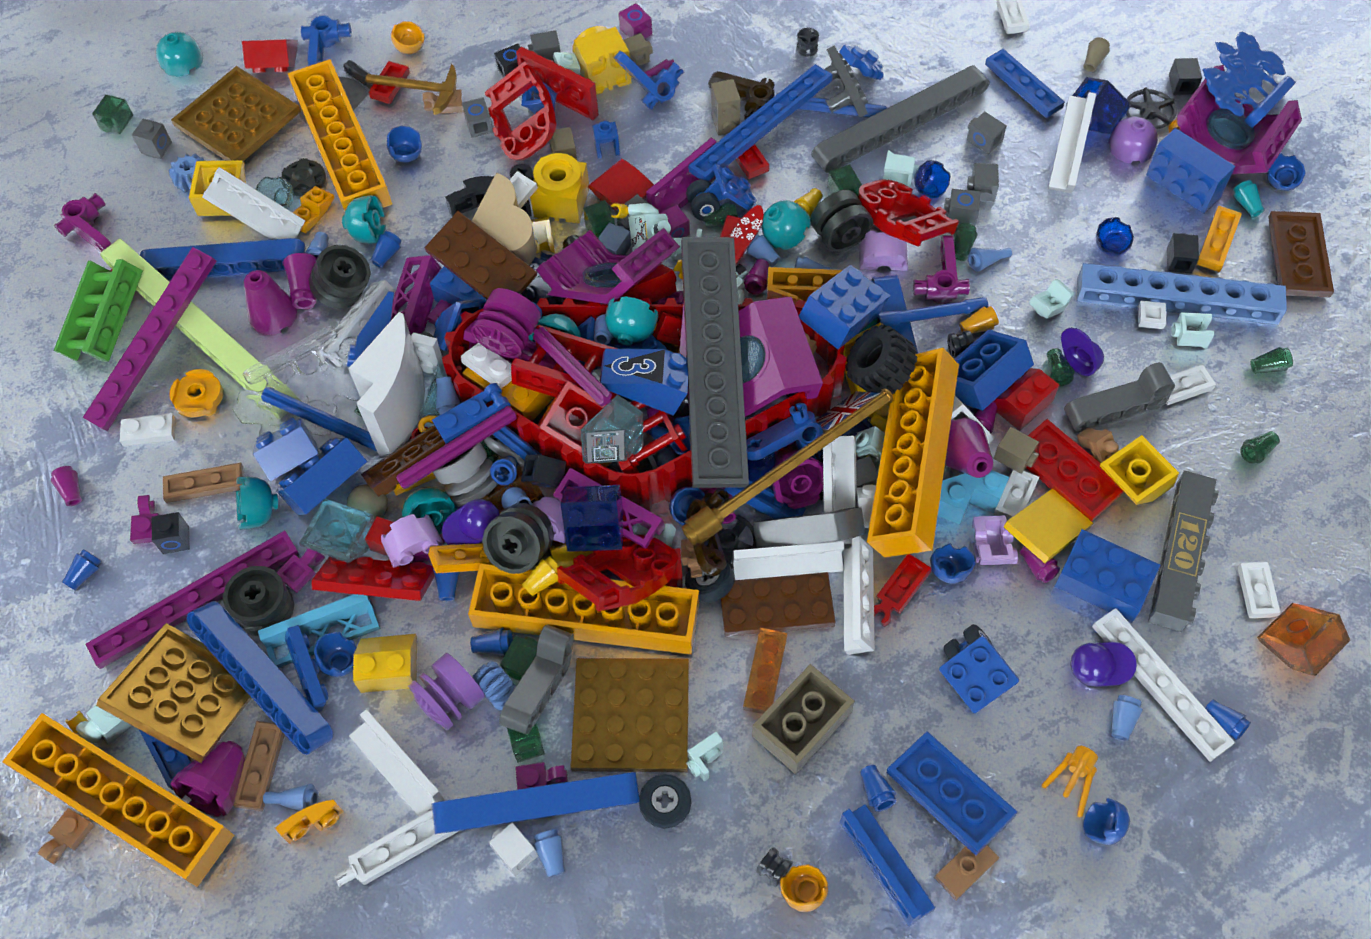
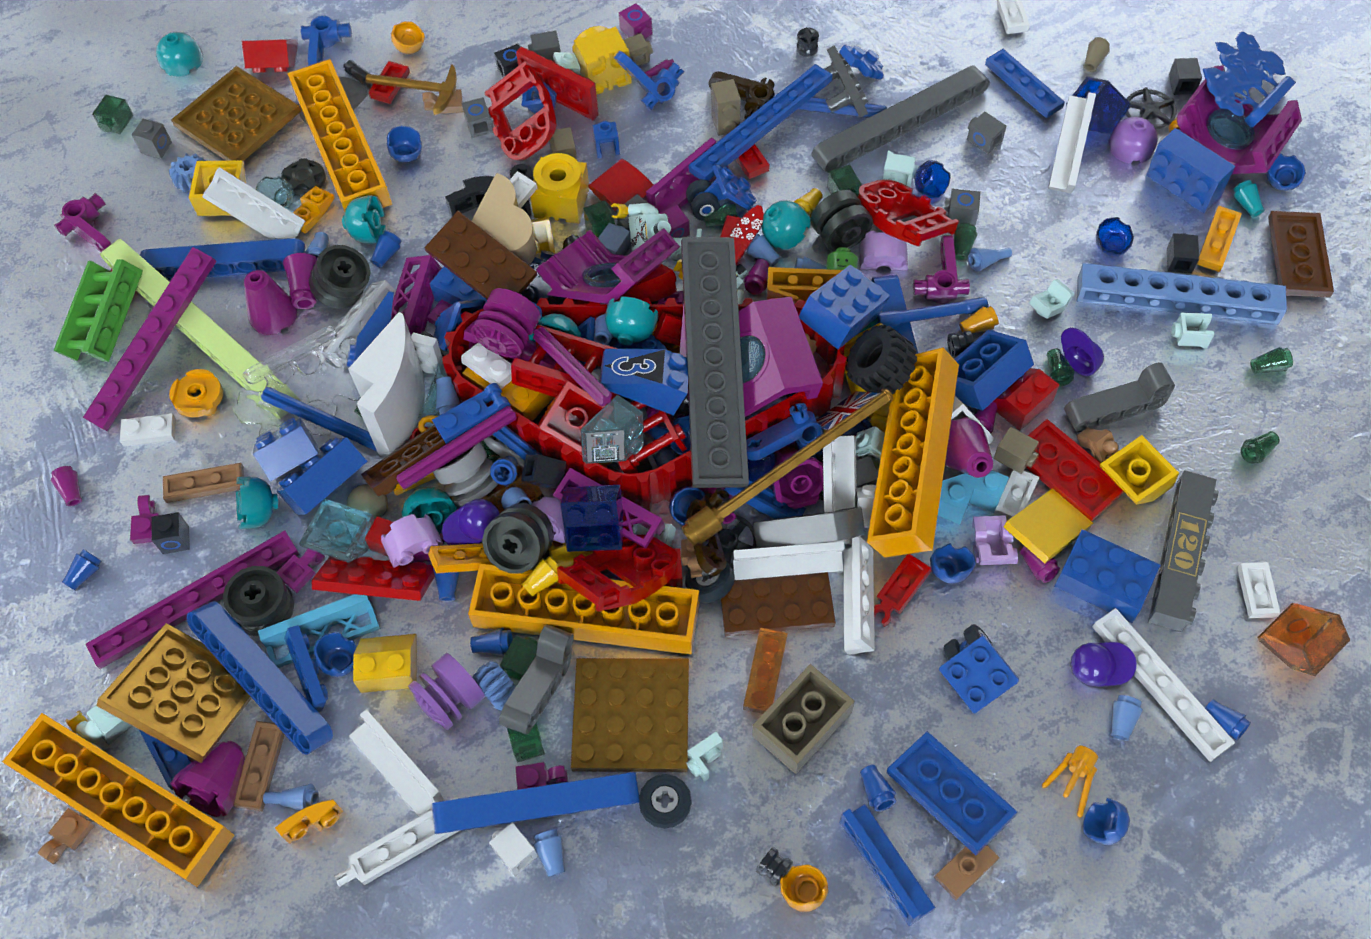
dark grey brick [967,163,999,202] -> none
white plate [1138,301,1166,329] -> none
white plate [1166,364,1216,405] -> none
none -> bright green head [826,247,859,270]

